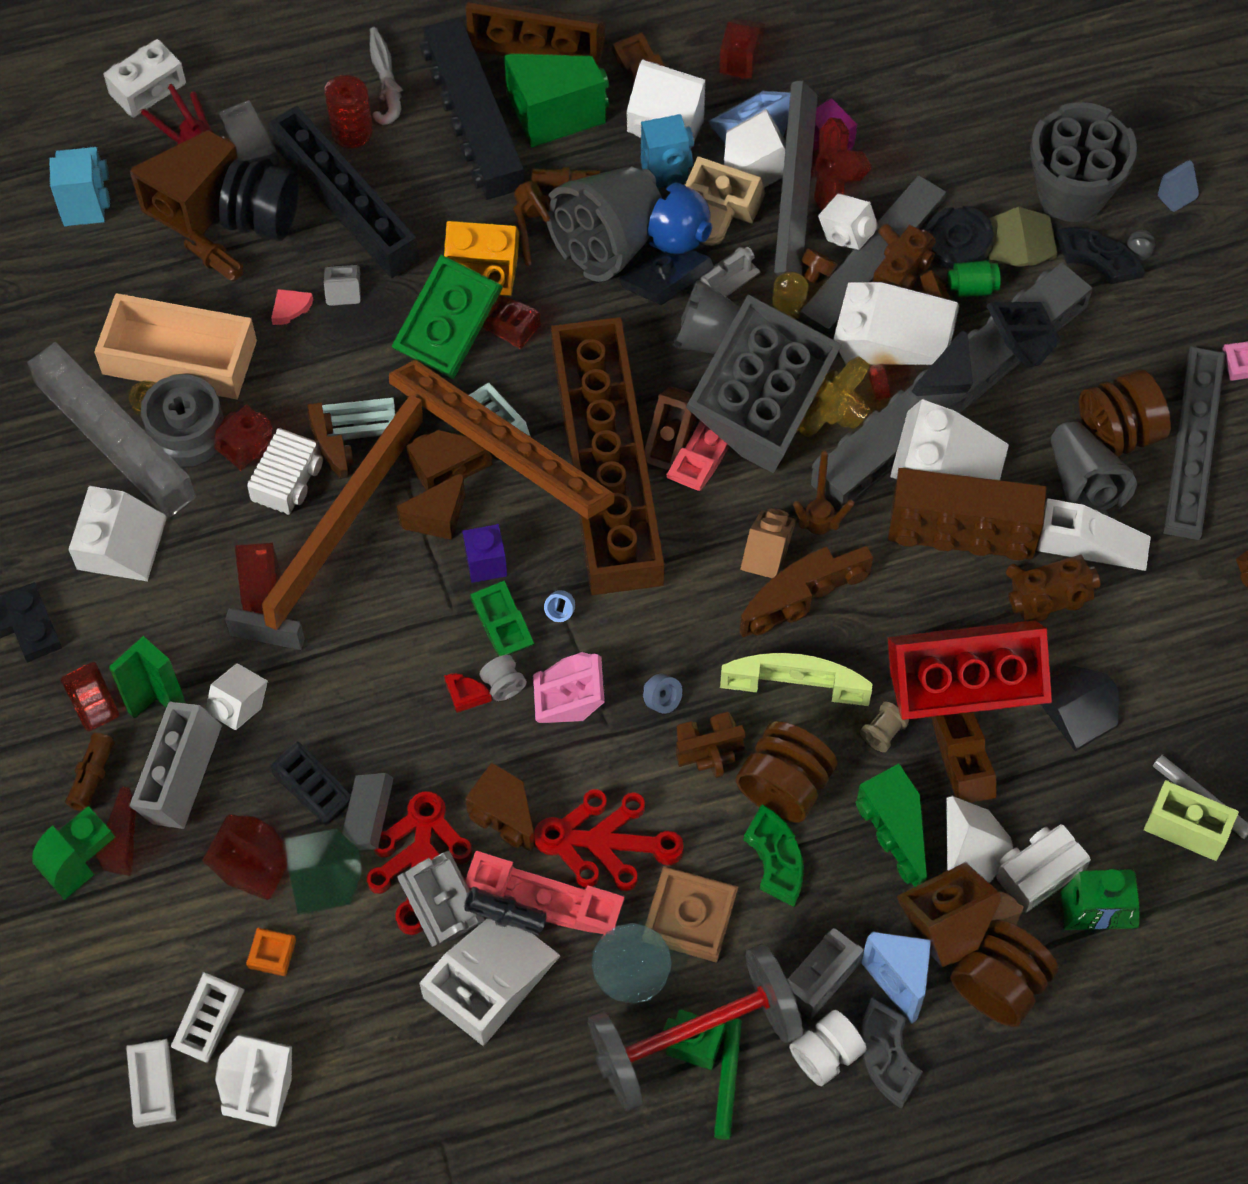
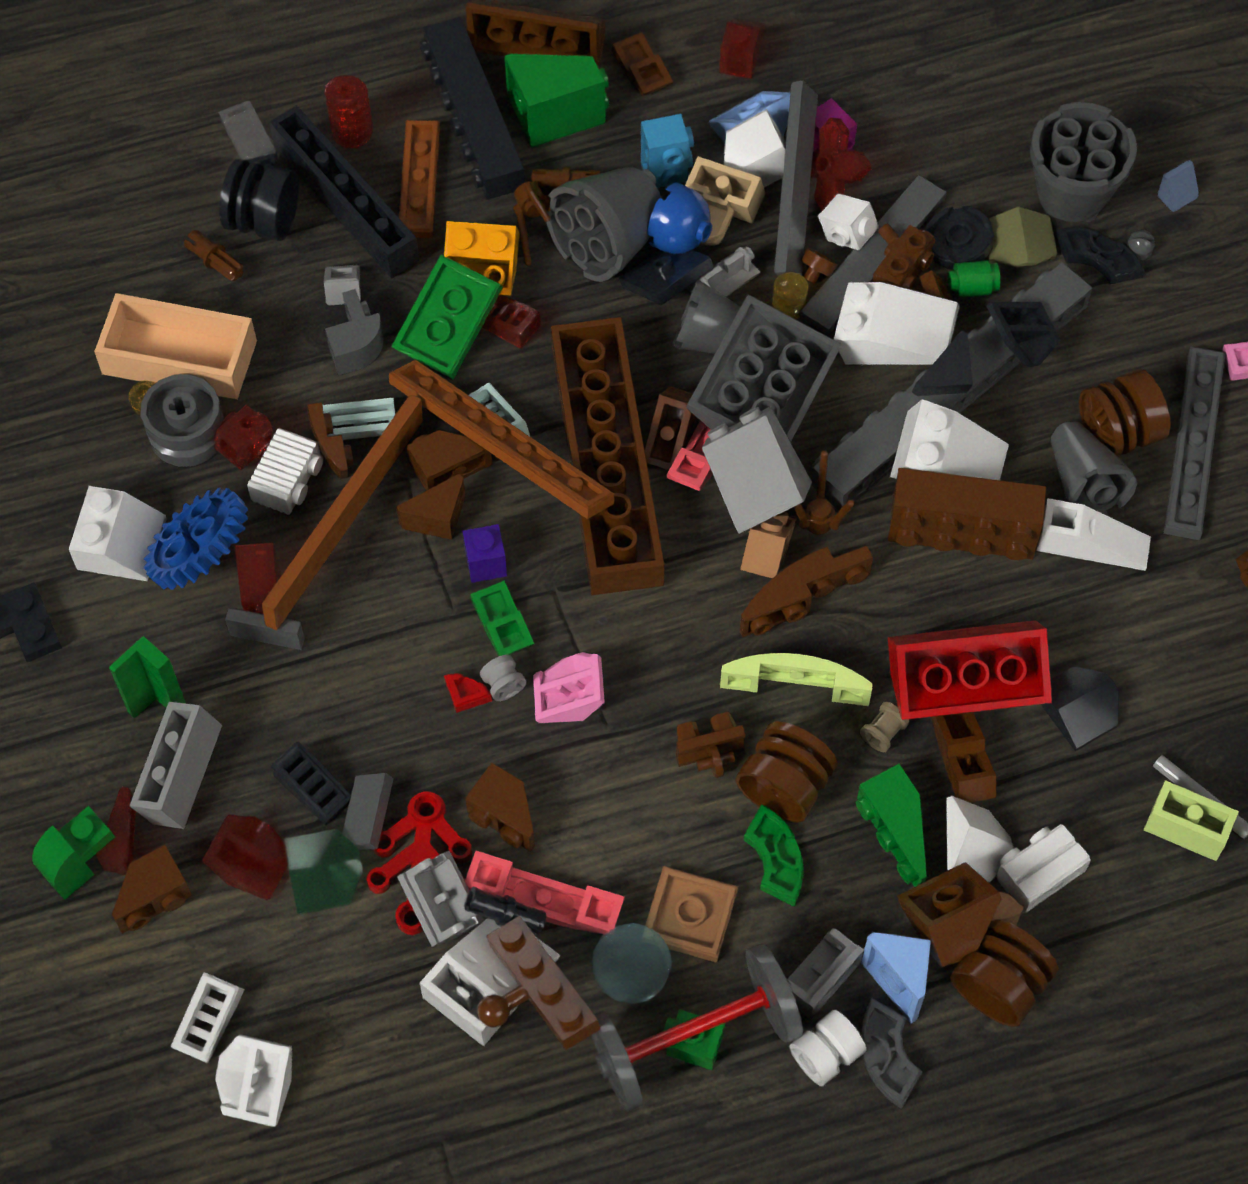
clear brick [27,342,196,519] -> none
medium azure brick [49,147,110,226] -> none
clear red slope [60,662,119,731] -> none
reddish brown pin [65,732,115,811] -> none
white brick [103,39,186,118] -> none
white tile [126,1039,176,1127] -> none
reddish brown slope [130,130,238,241] -> none
dark red plant [141,84,214,145] -> none
white brick [205,663,268,730] -> none
orange tile [246,927,296,976] -> none
coral tile [271,289,313,325] -> none
light grey piece [370,27,403,125] -> none
red plant [534,789,684,891] -> none
light blue hinge [544,590,575,622] -> none
white slope [627,60,705,149] -> none
sand blue tile [643,673,683,714] -> none
green bar [714,1018,742,1140] -> none
clear yellow plant [797,356,870,437] -> none
clear red tile [868,363,890,401] -> none
reddish brown brick [1006,554,1100,621] -> none
green torso [1060,869,1139,930] -> none
none -> reddish brown slope [112,845,192,934]
none -> blue gear [144,488,248,590]
none -> dark grey brick [325,289,383,375]
none -> dark orange tile [399,120,440,238]
none -> reddish brown plate [477,916,601,1050]
none -> light grey slope [702,406,812,534]

